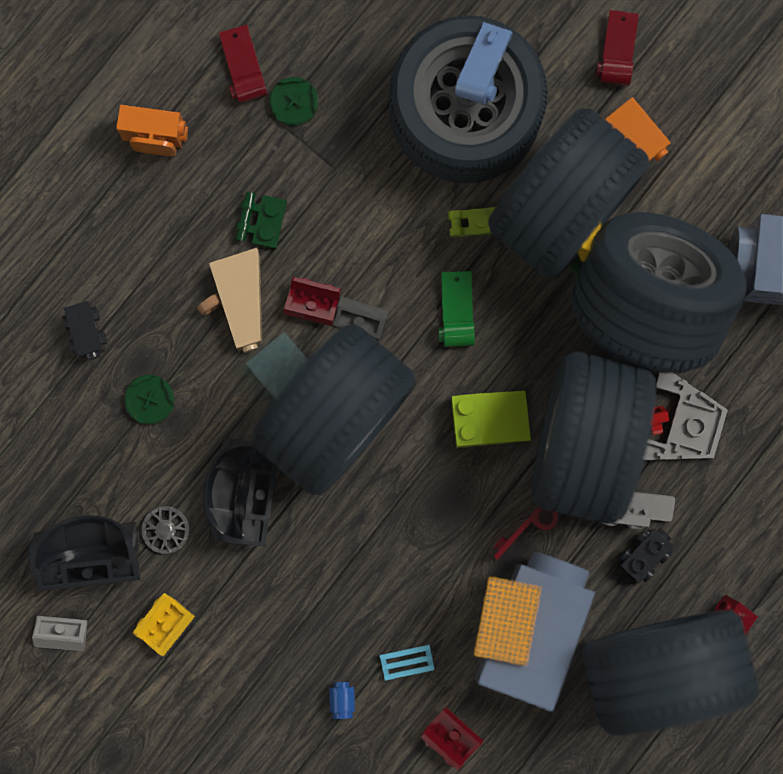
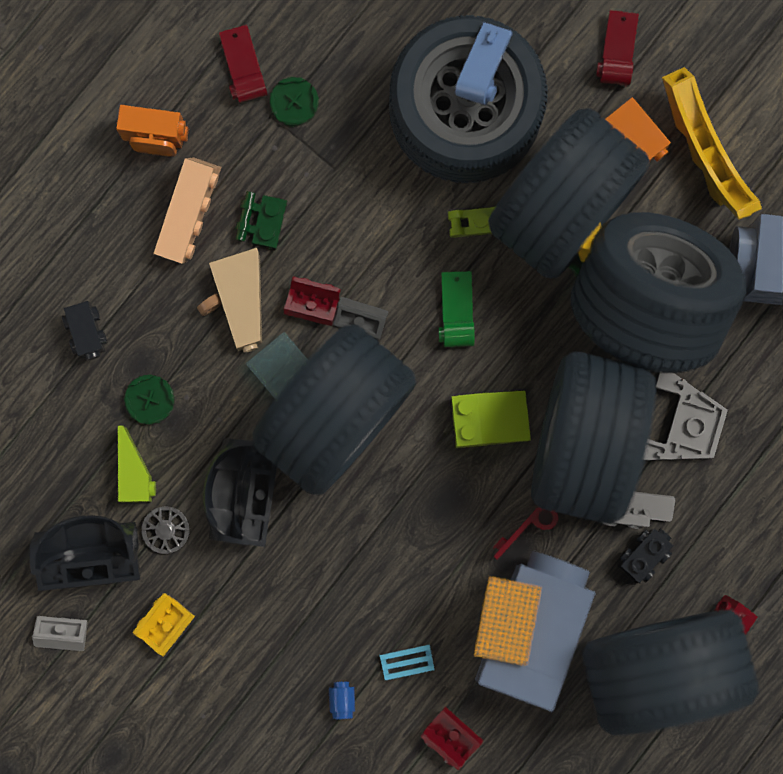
red tile [650,405,669,435] -> none
none -> lime slope [118,426,156,503]
none -> light nougat wedge [154,158,222,264]
none -> yellow arch [662,67,762,219]

